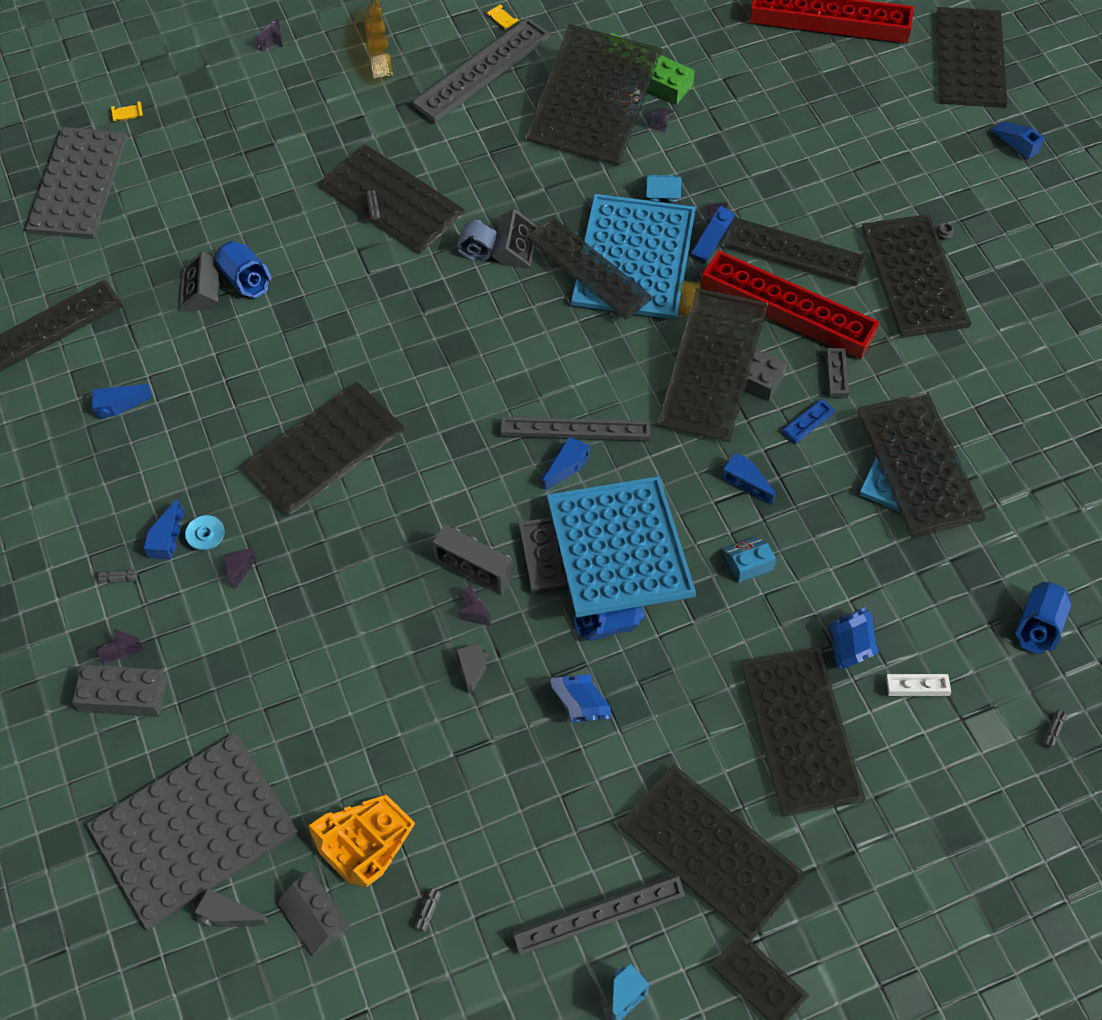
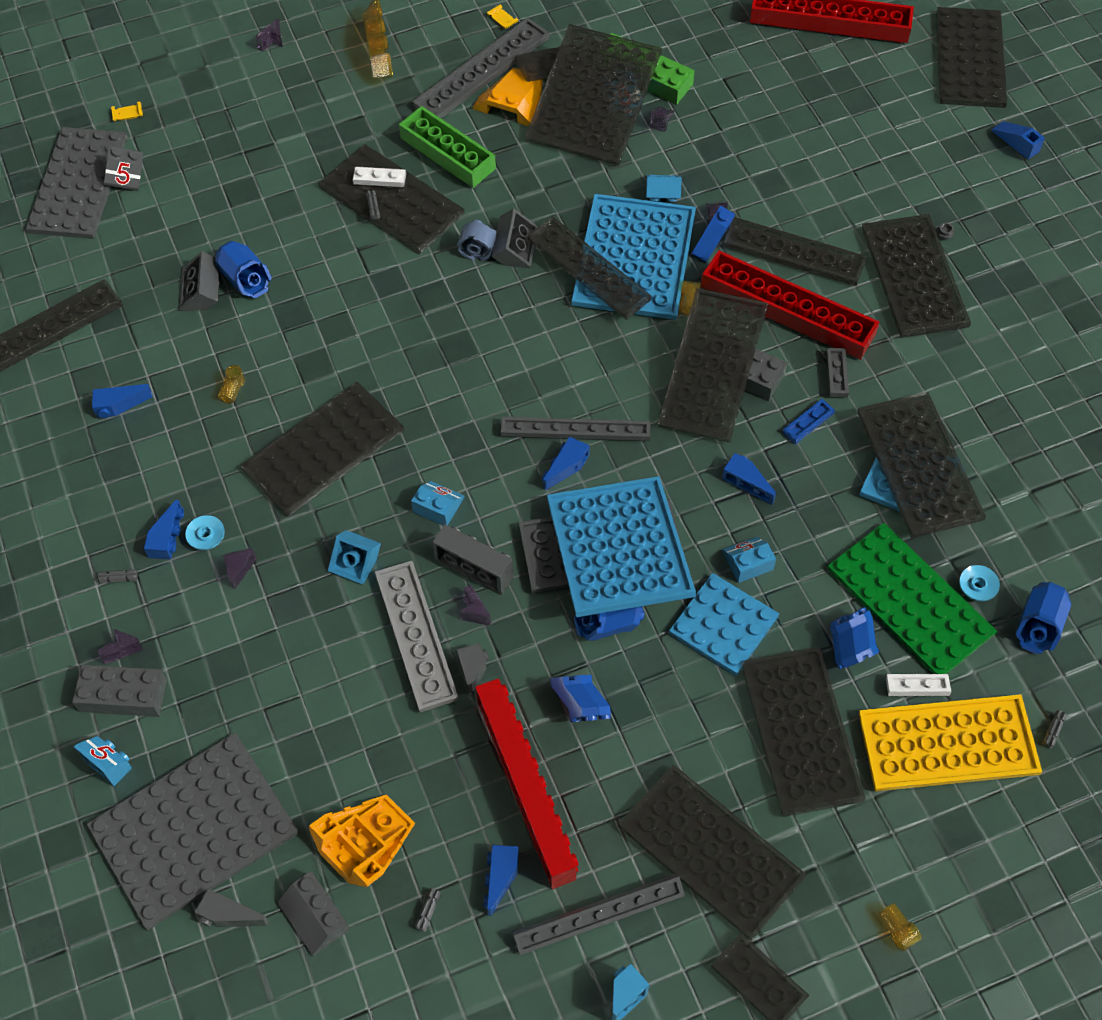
none -> dark azure slope [74,736,132,786]
none -> dark grey slope [104,146,143,191]
none -> clear yellow piece [218,365,246,404]
none -> dark azure slope [328,530,381,584]
none -> white plate [353,167,406,187]
none -> light grey plate [375,561,459,712]
none -> bright green brick [399,106,496,188]
none -> dark azure slope [411,481,465,526]
none -> light orange wedge [473,68,543,128]
none -> red brick [475,678,579,889]
none -> blue slope [484,845,519,916]
none -> clear smoke plate [515,44,587,82]
none -> dark azure plate [669,573,779,676]
none -> green plate [827,523,997,674]
none -> yellow plate [858,694,1042,792]
none -> clear yellow piece [878,903,922,951]
none -> medium azure dish [959,565,1000,601]

